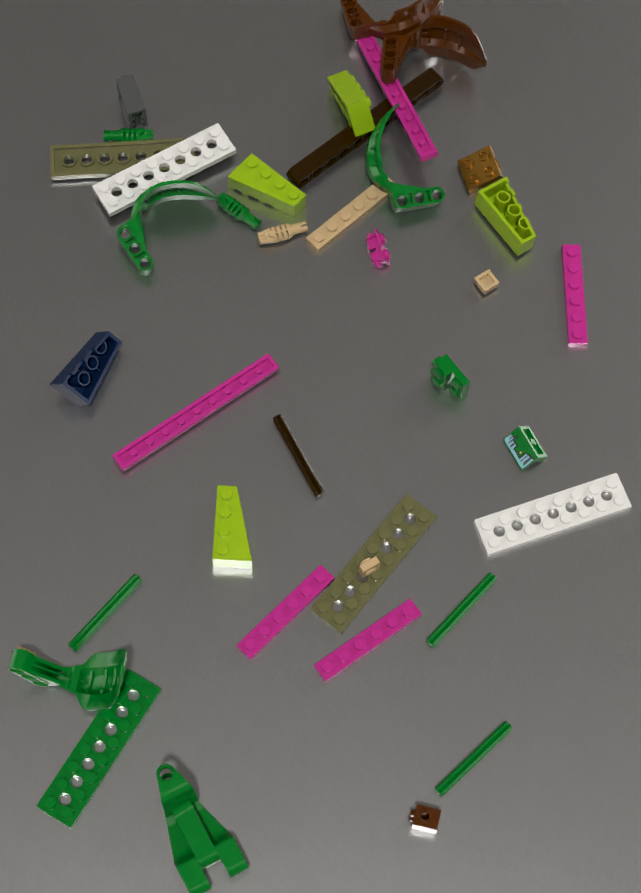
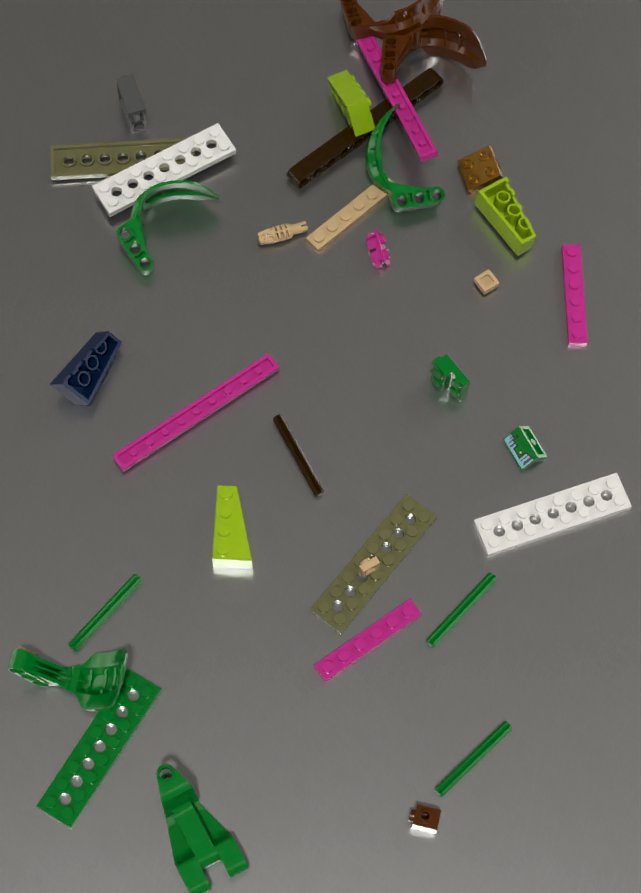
green hinge [103,128,154,142] -> none
green hinge [216,192,262,230] -> none
lime wedge [228,153,306,217] -> none
dark pink plate [236,565,335,661] -> none

